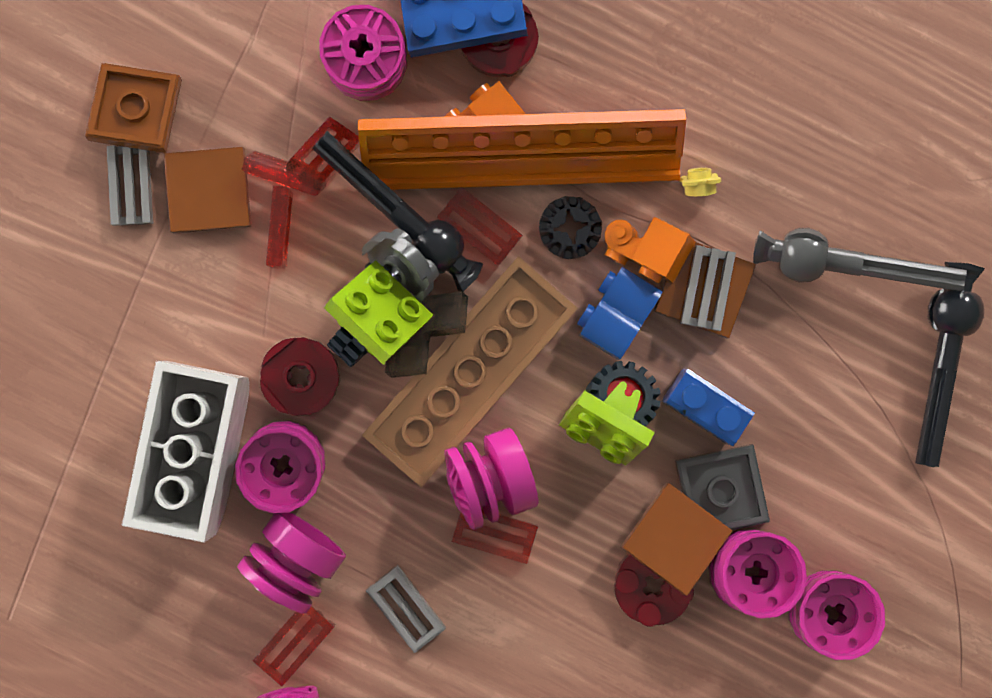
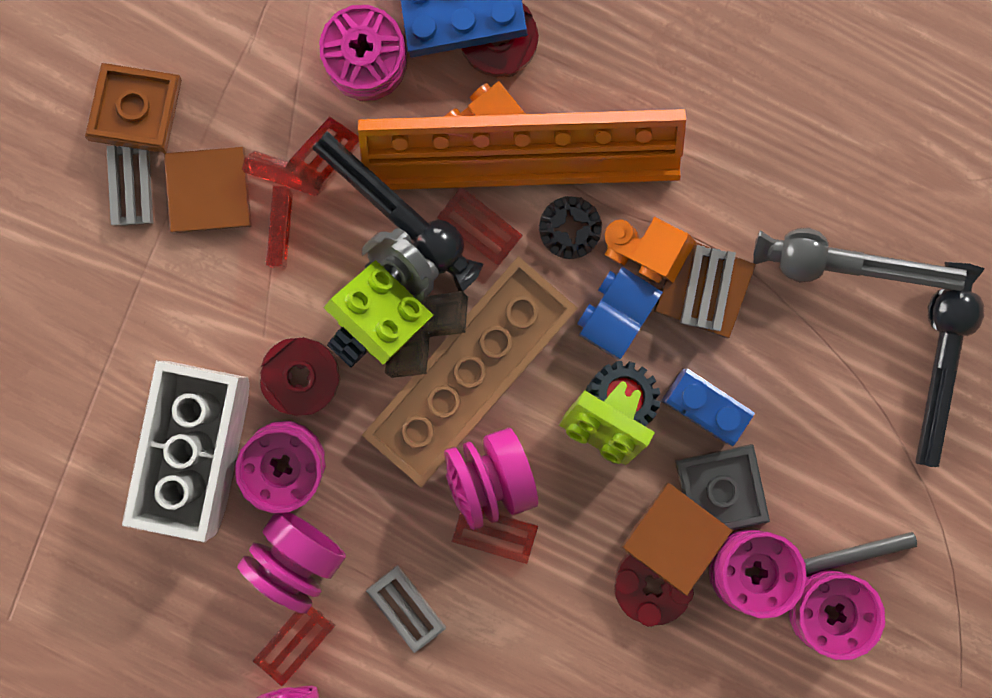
light yellow plate [679,168,721,197] -> none
none -> dark grey bar [803,532,917,575]

